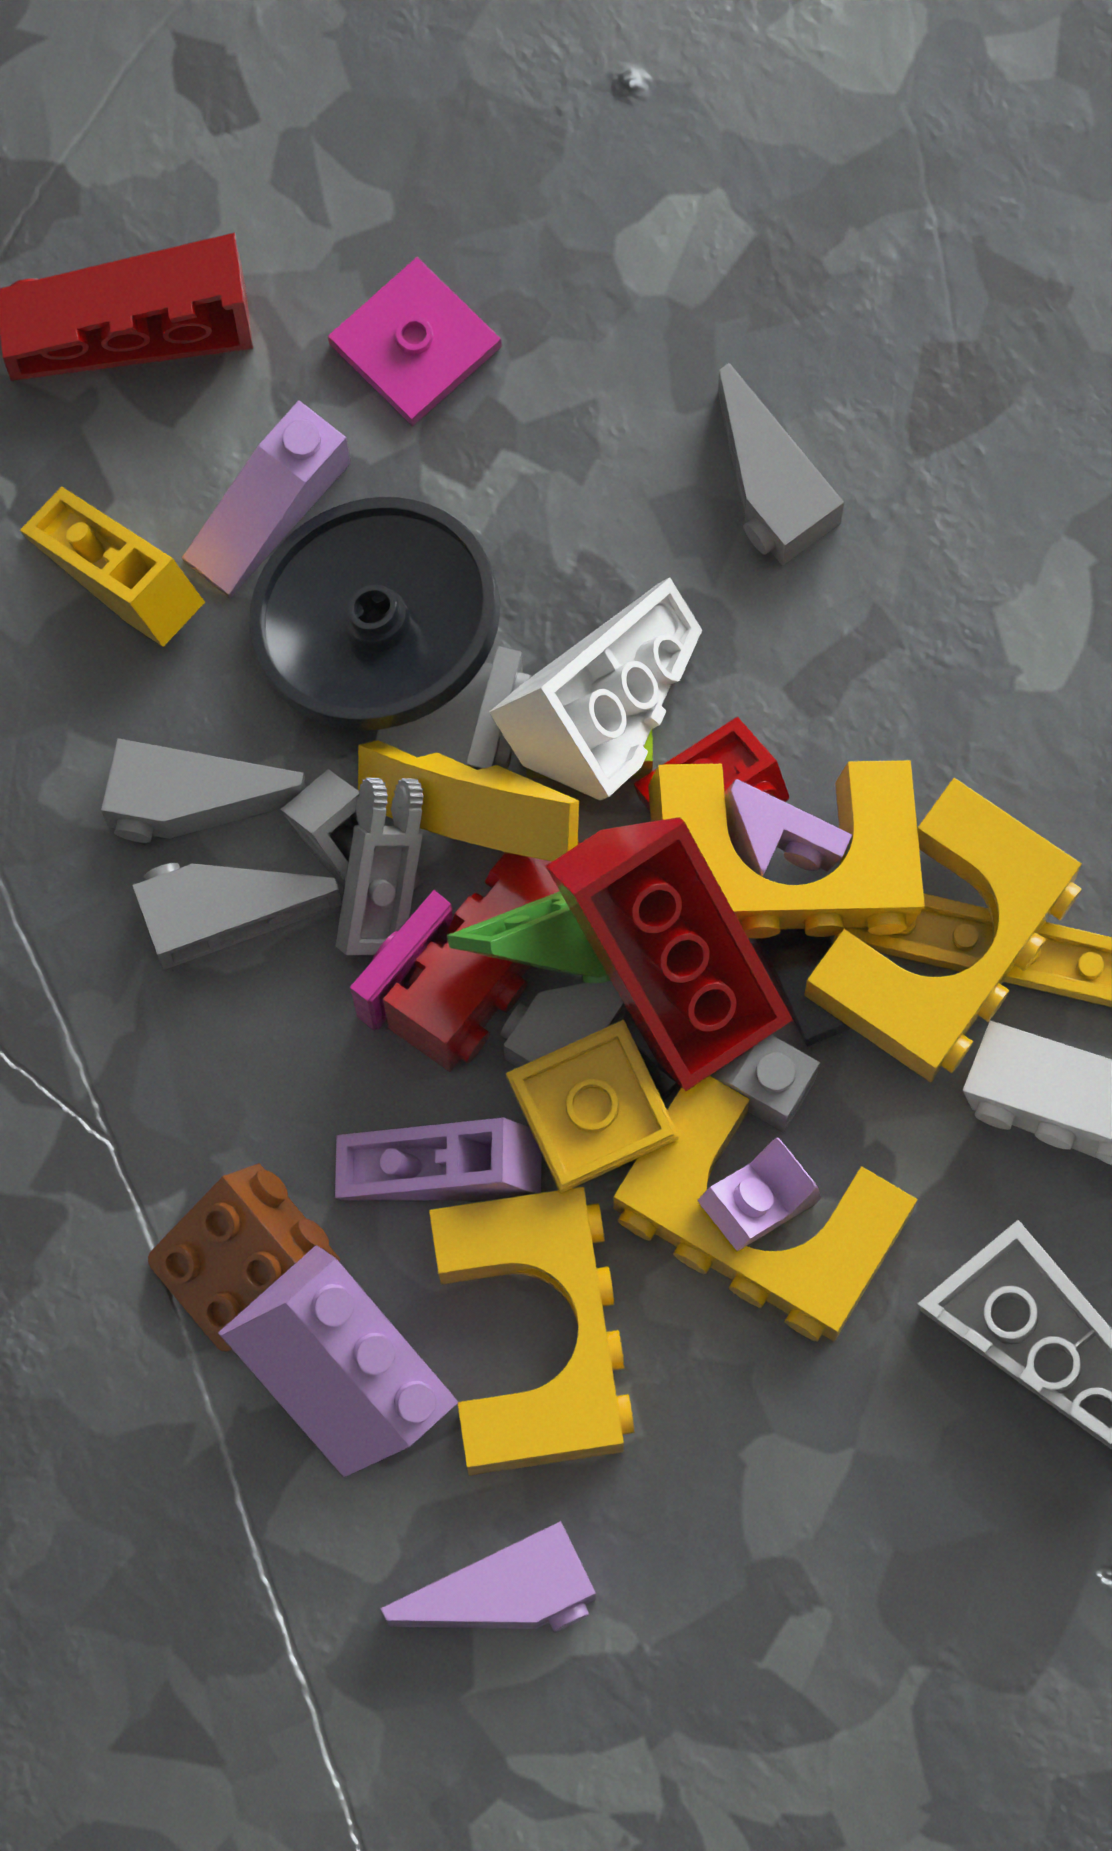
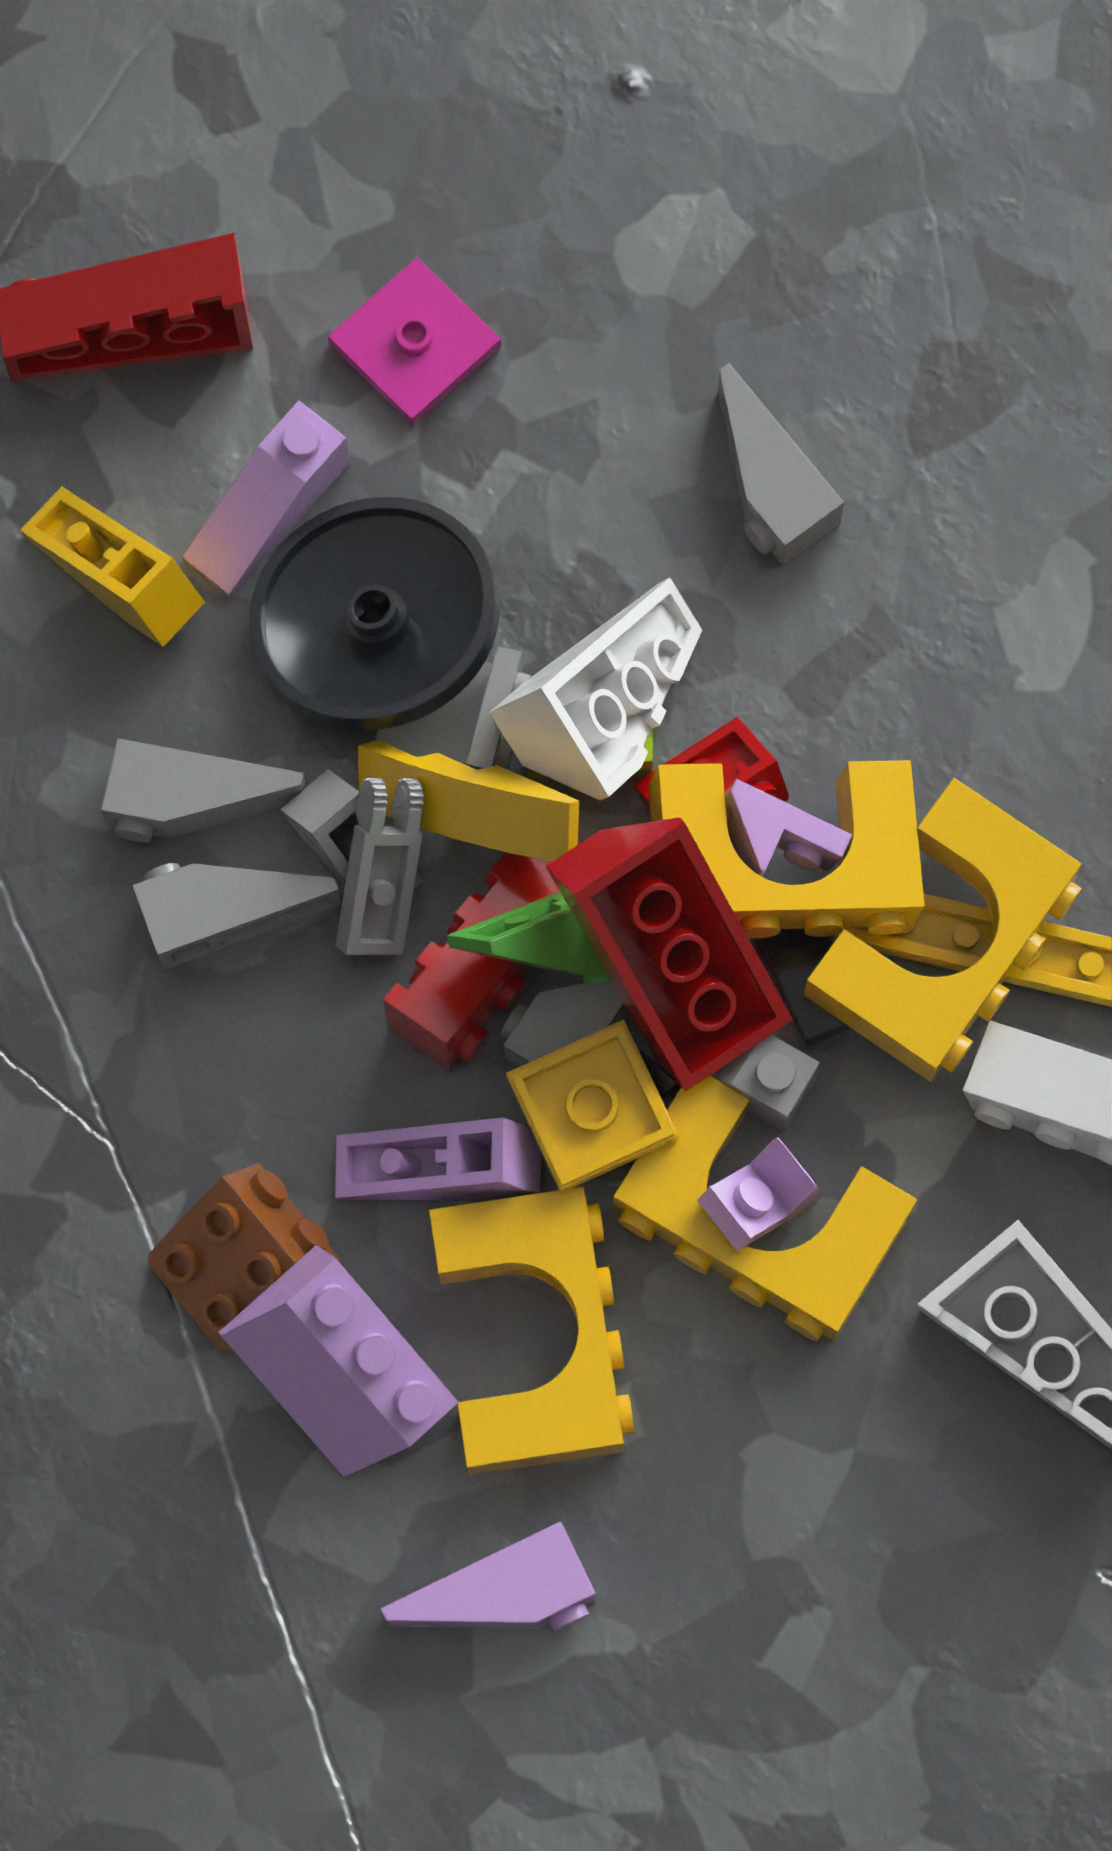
dark pink plate [350,890,453,1031] -> none

